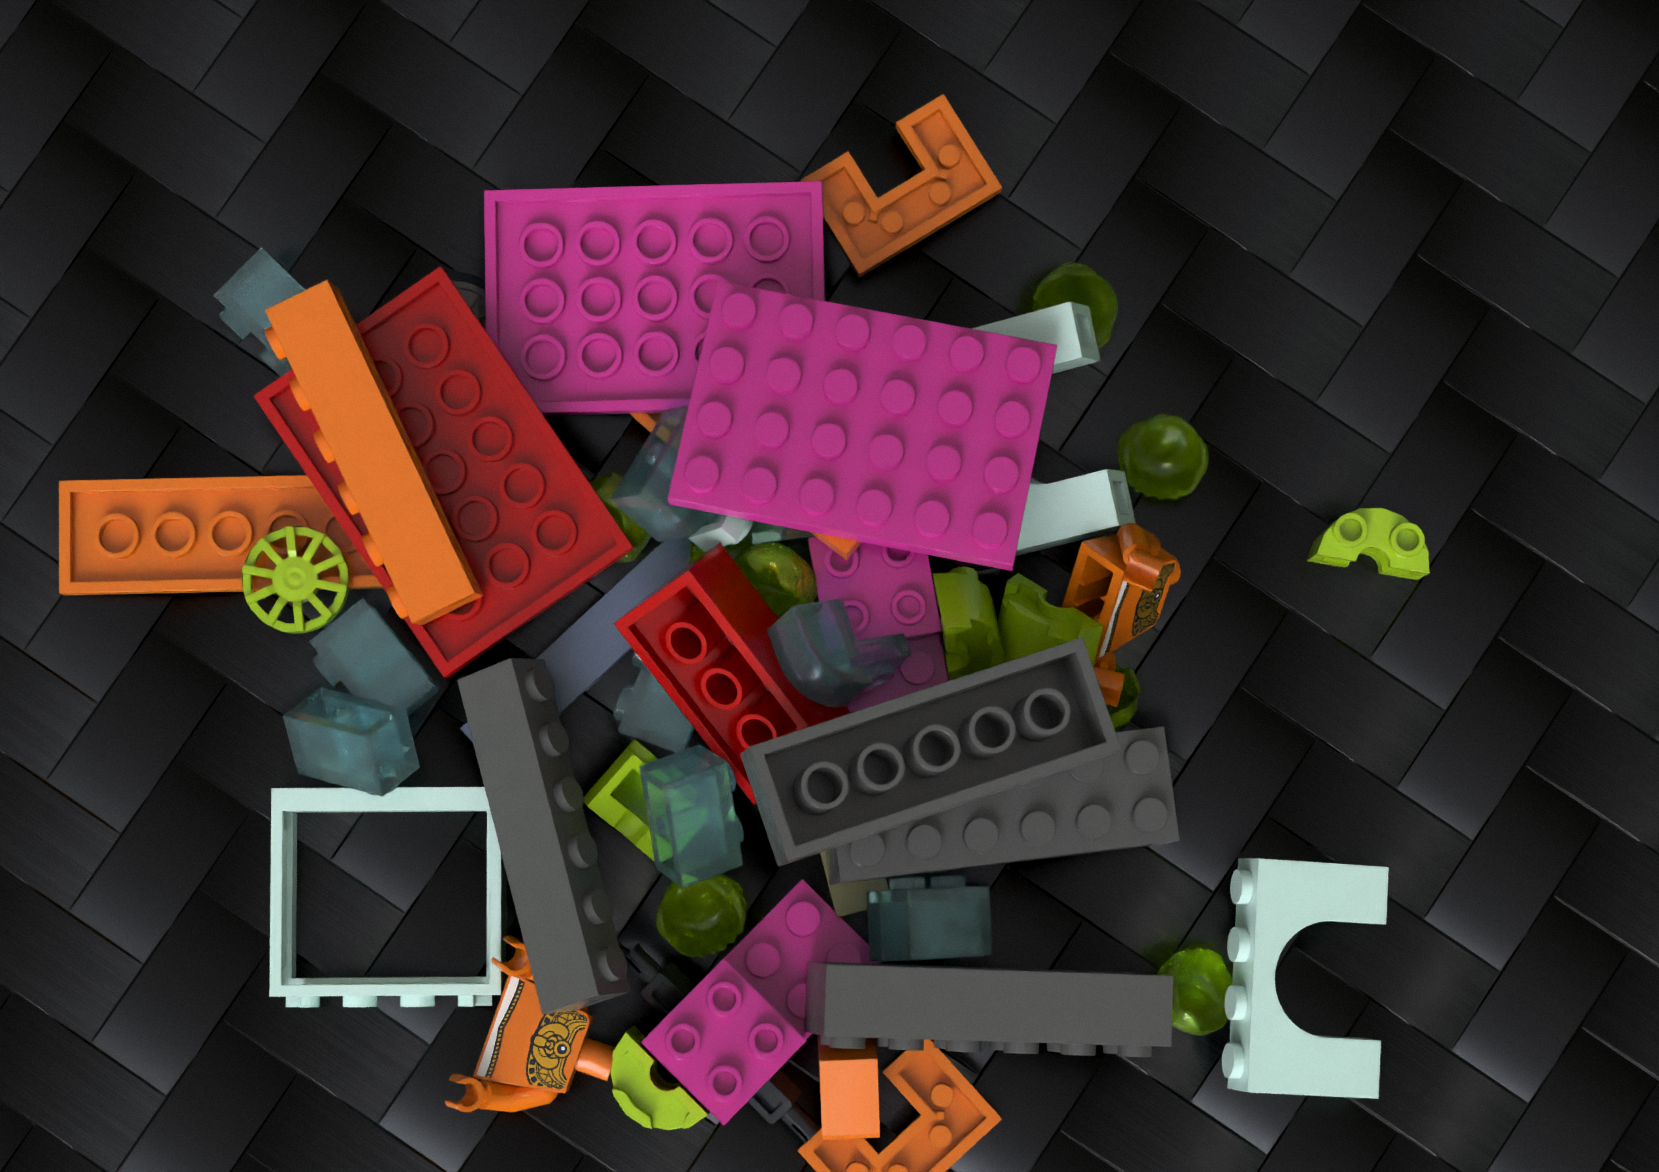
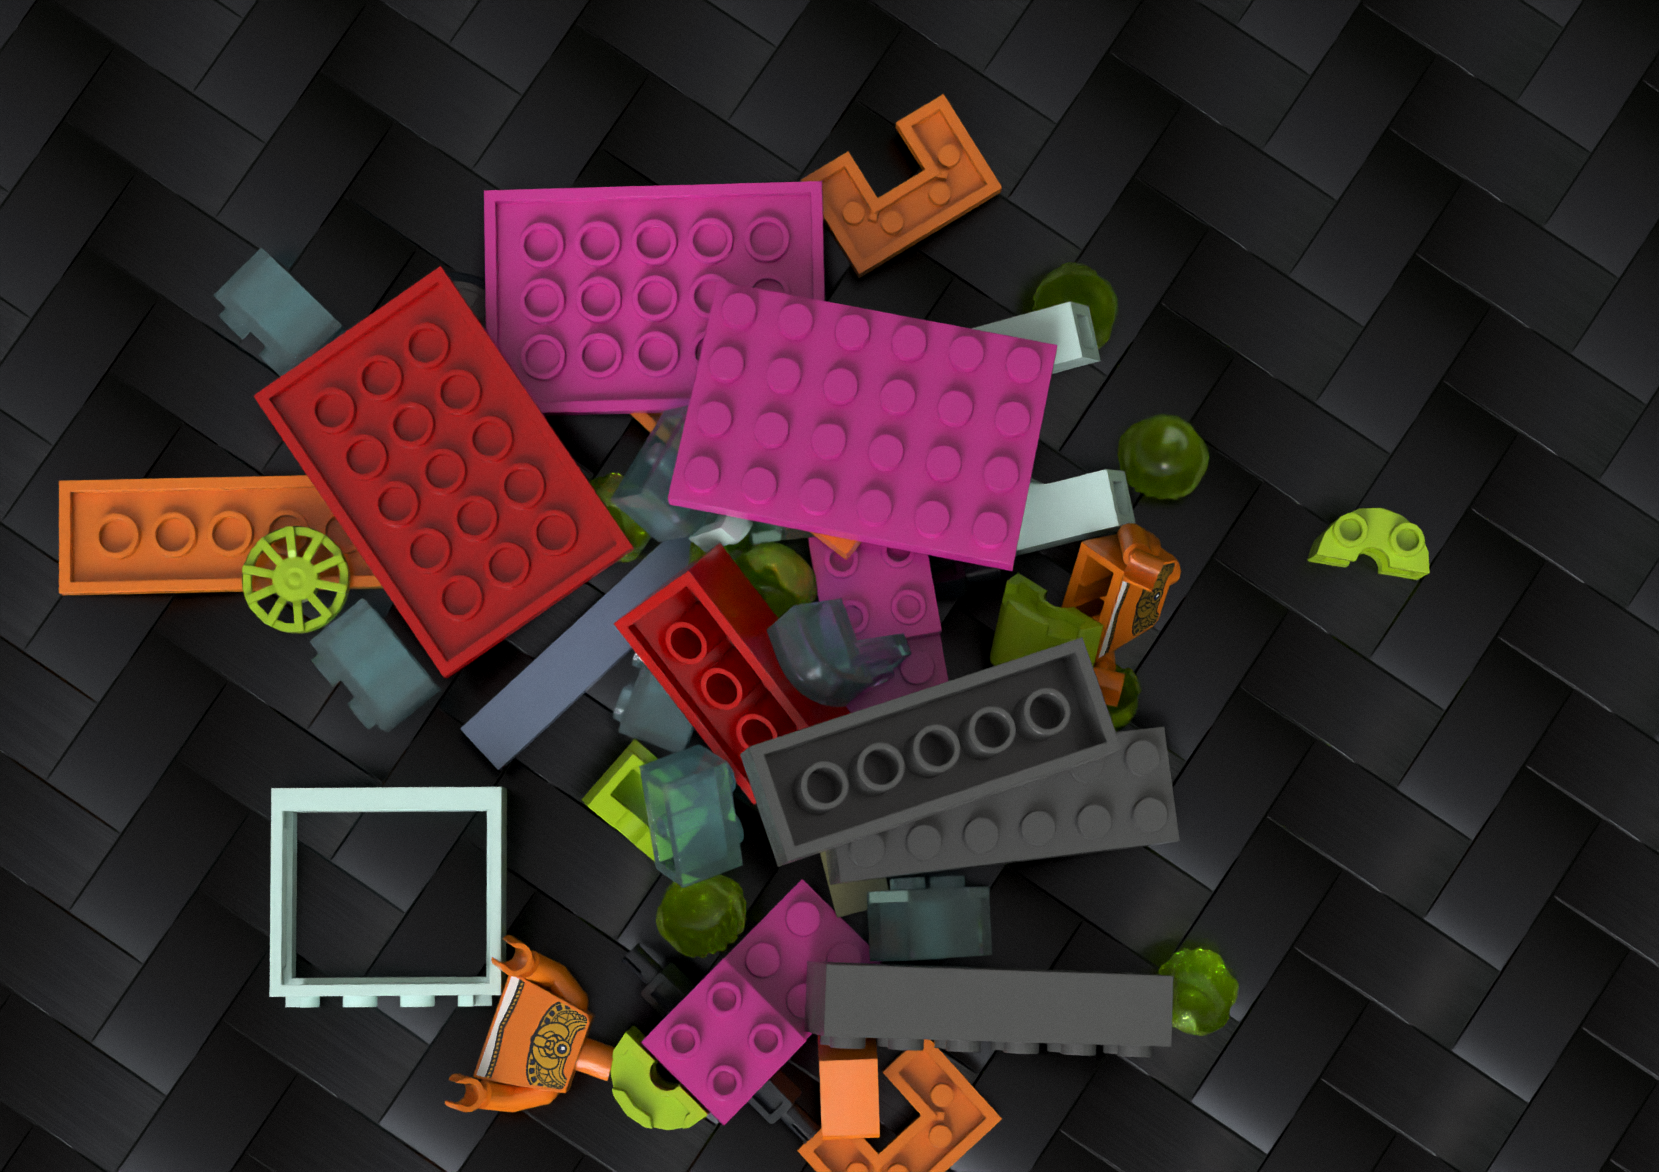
orange brick [265,280,484,625] -> none
clear light blue brick [283,687,420,797] -> none
dark grey brick [457,658,631,1014] -> none
lime cylinder [933,567,1004,681] -> none
light aqua arch [1222,858,1389,1099] -> none

